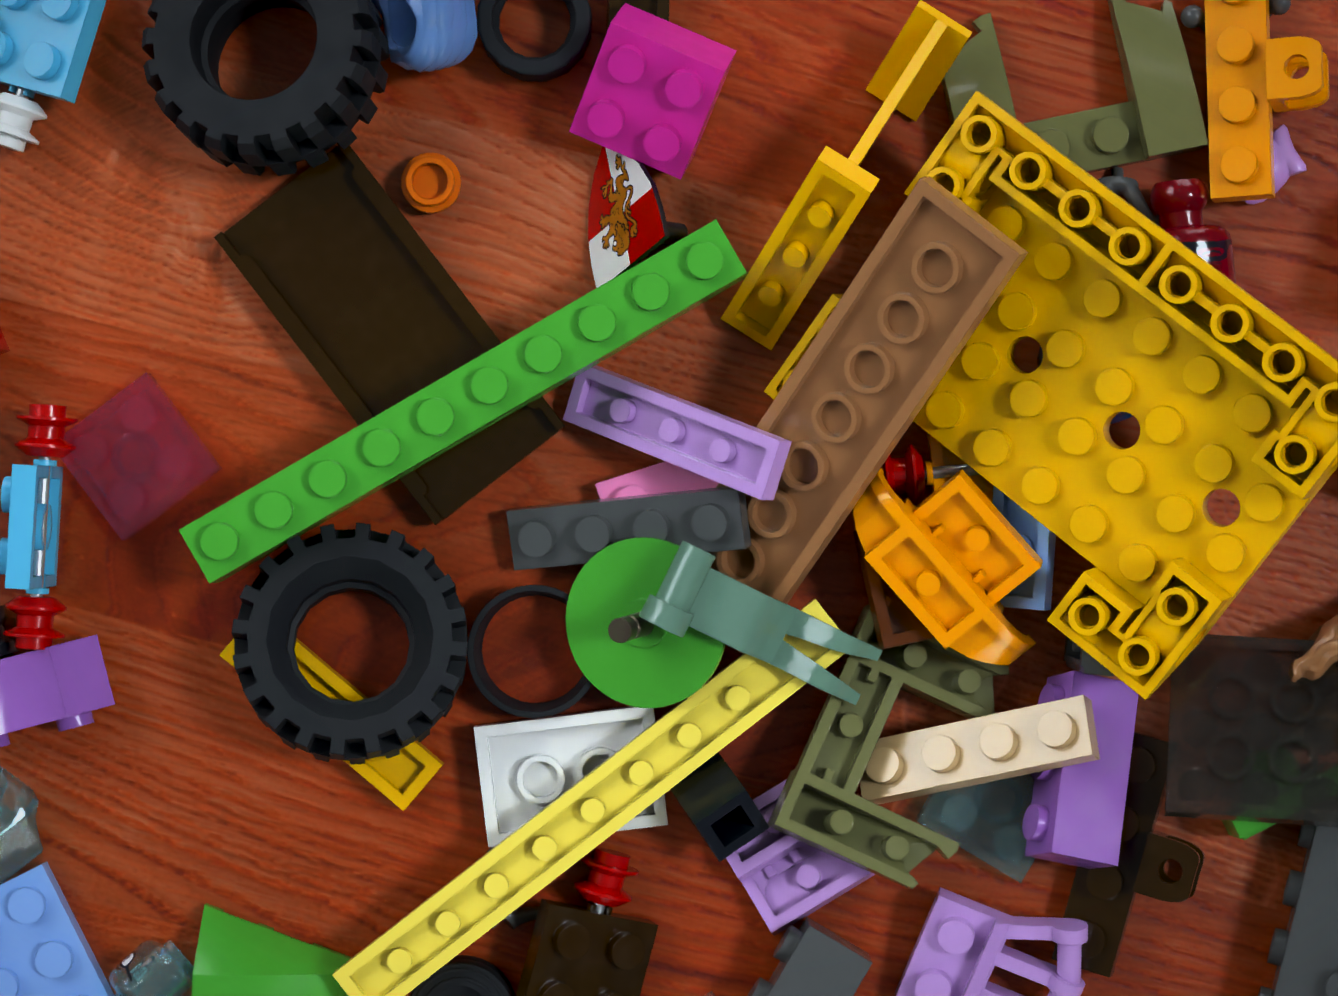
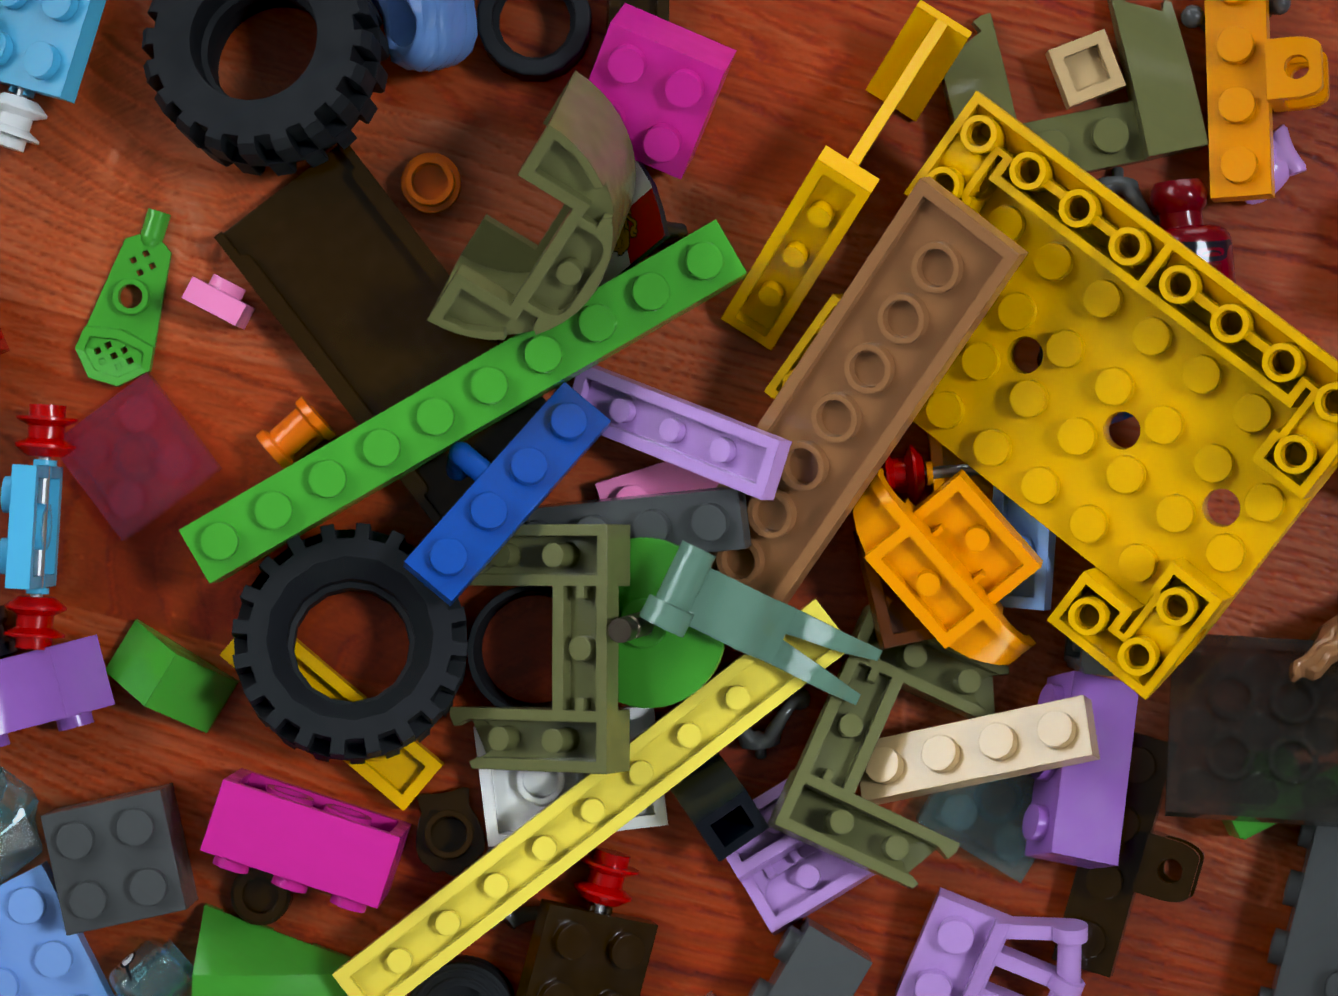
none -> dark grey brick [40,783,198,936]
none -> bright green piece [75,208,172,387]
none -> bright green slope [106,619,239,733]
none -> bright pink plate [182,274,256,330]
none -> dark pink brick [200,768,412,913]
none -> dark brown tile [231,867,293,925]
none -> orange bush [256,396,336,469]
none -> blue plate [403,382,611,606]
none -> dark brown animal [416,787,485,876]
none -> olive cylinder [427,70,636,340]
none -> olive wedge [450,524,630,774]
none -> dark grey piece [737,687,811,759]
none -> tan plate [1045,29,1126,110]

